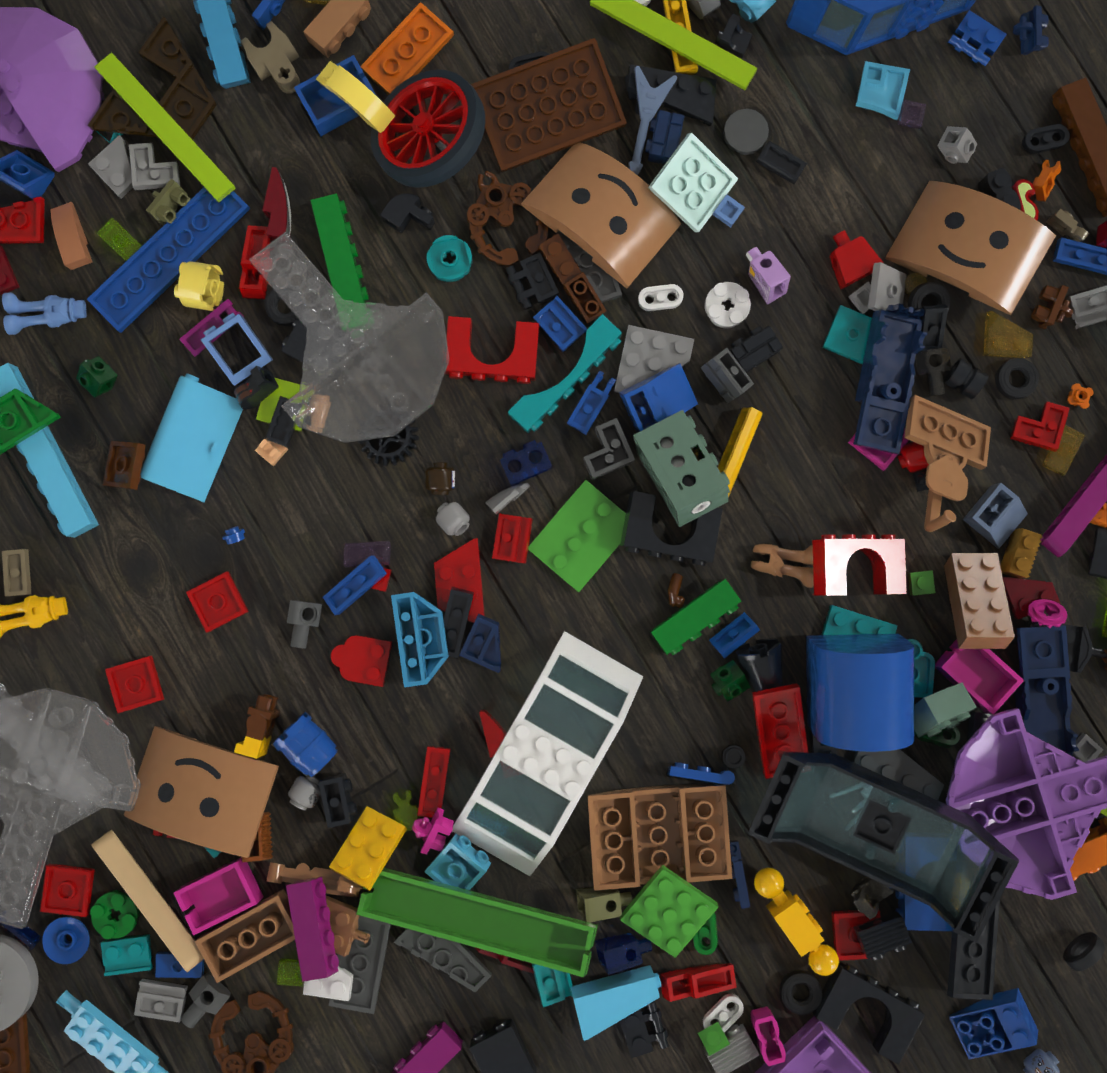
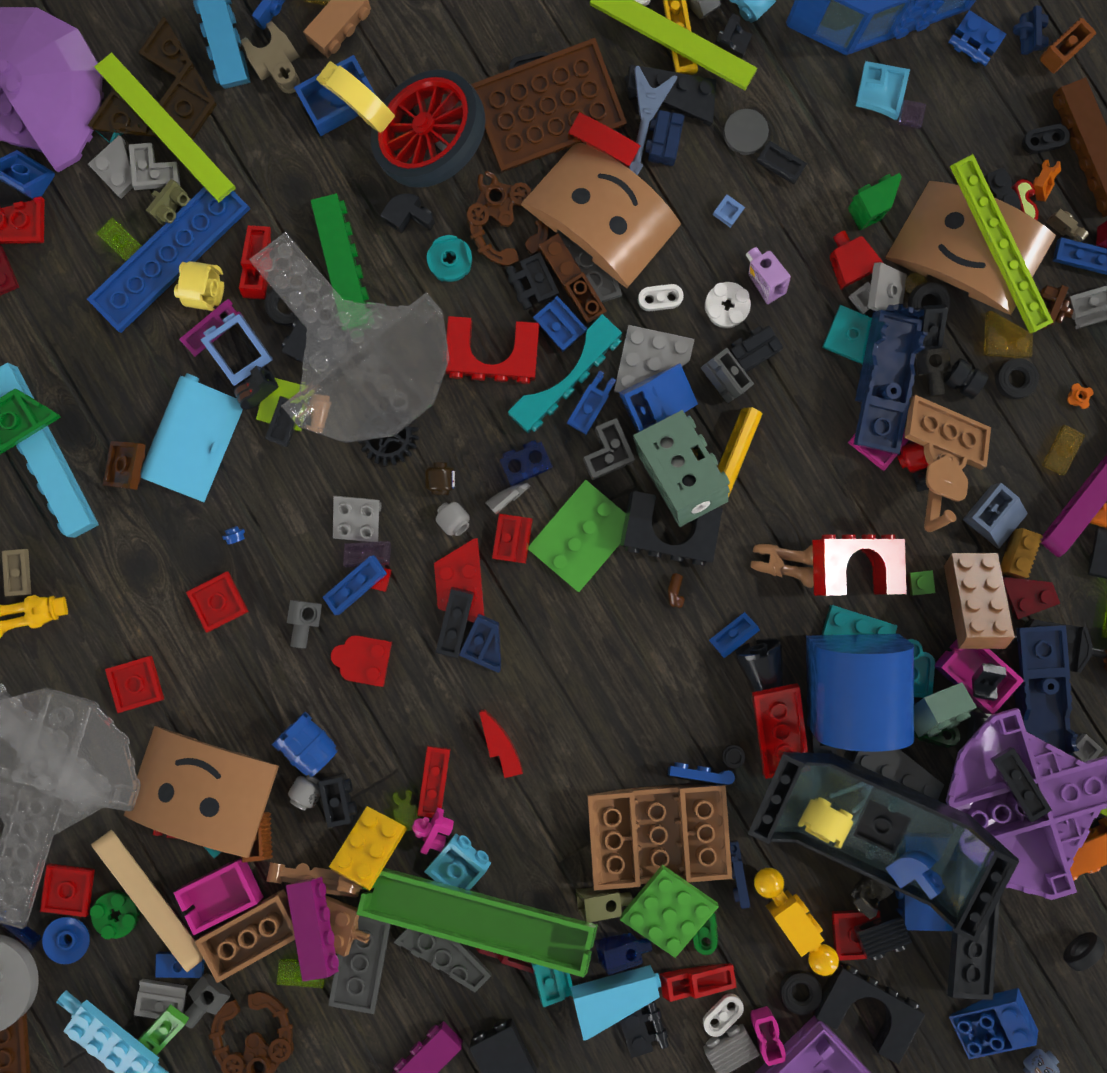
medium blue piece [2,292,87,335] -> none
nougat slope [50,202,92,270] -> none
dark green brick [76,356,118,398] -> none
teal plate [101,934,153,976] -> none
reddish brown hips [234,694,281,759] -> none
light nougat tile [255,439,288,466] -> none
dark red slope [262,167,291,244] -> none
white wing [303,966,353,1001] -> none
orange plate [360,2,454,95] -> none
dark azure wedge [391,592,449,687] -> none
window [452,631,643,876] -> none
light aqua plate [648,133,738,232] -> none
green brick [649,579,741,655] -> none
bright green plate [698,1022,730,1056] -> none
dark green brick [710,660,750,702] -> none
light grey brick [937,126,977,164] -> none
red plate [1010,401,1070,452] -> none
dark pink gear [1027,599,1067,629] -> none
none -> bright green plate [137,1004,189,1055]
none -> light grey hinge [333,496,382,543]
none -> red slope [568,112,641,167]
none -> light yellow brick [797,797,854,849]
none -> green slope [848,173,902,231]
none -> blue brick [885,851,945,899]
none -> lime tile [950,154,1053,334]
none -> black bracket [972,663,1007,701]
none -> black plate [991,747,1052,823]
none -> dark orange brick [1040,18,1096,74]

